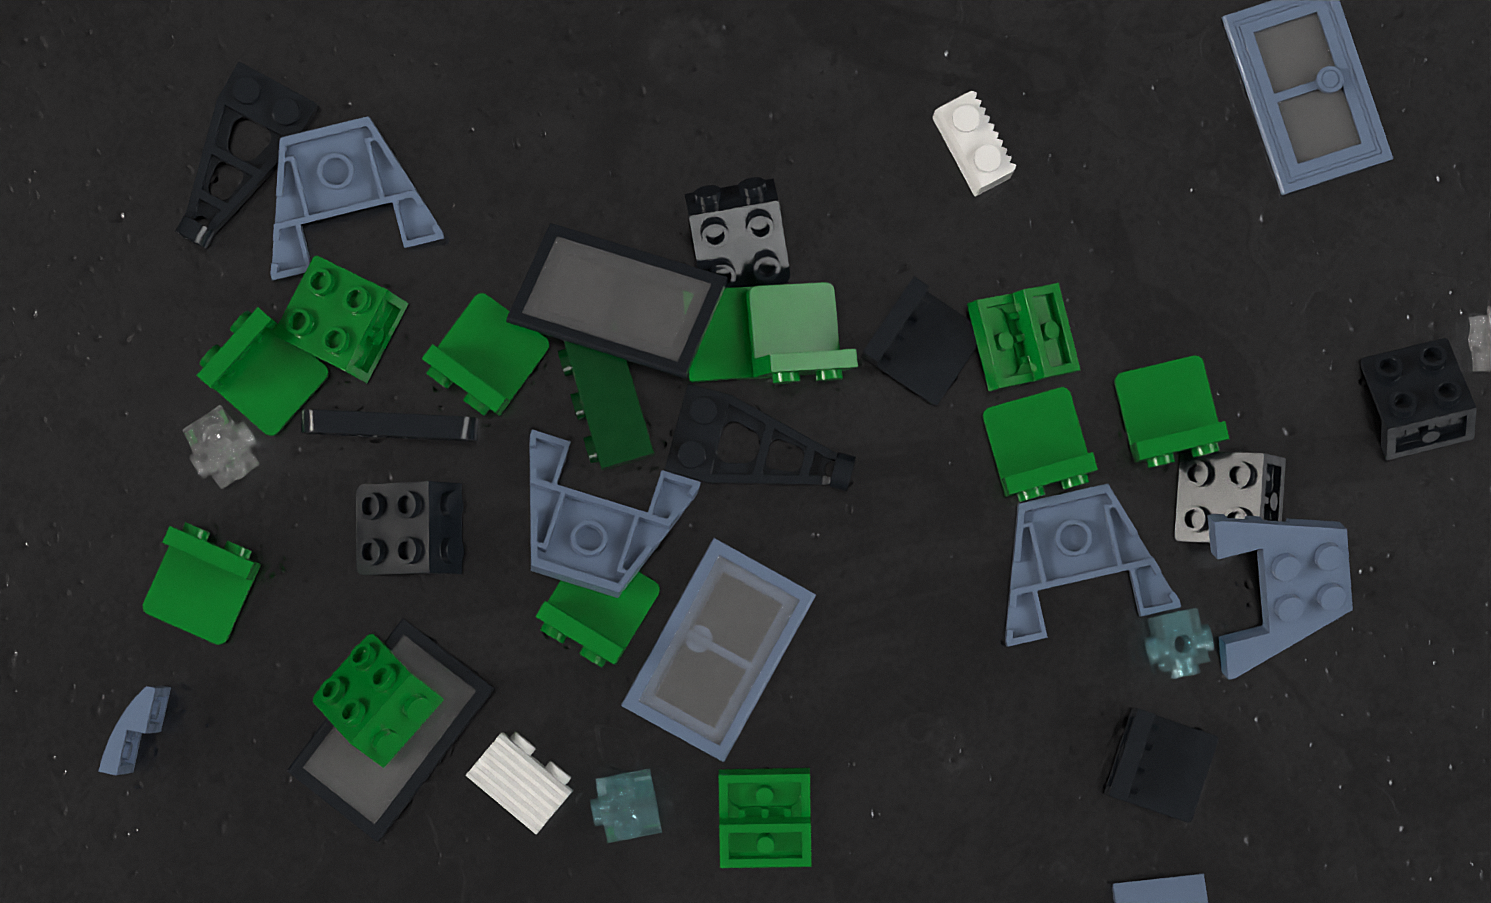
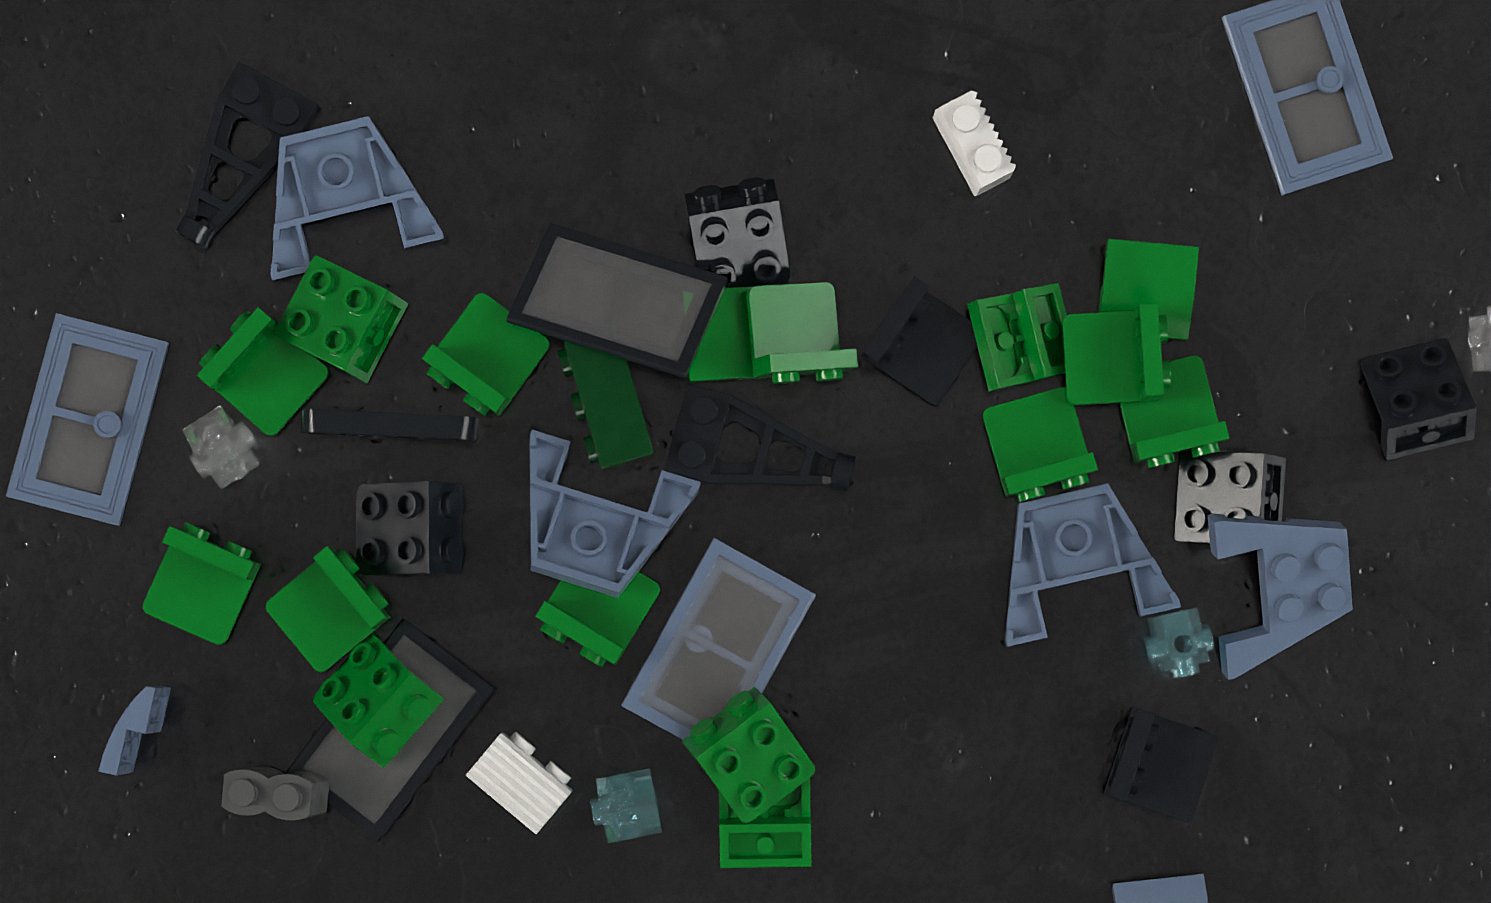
none -> sand blue door [6,313,170,526]
none -> dark grey brick [221,766,330,821]
none -> green bracket [266,546,391,672]
none -> green bracket [682,687,815,823]
none -> green bracket [1062,303,1171,405]
none -> green slope [1099,239,1199,341]

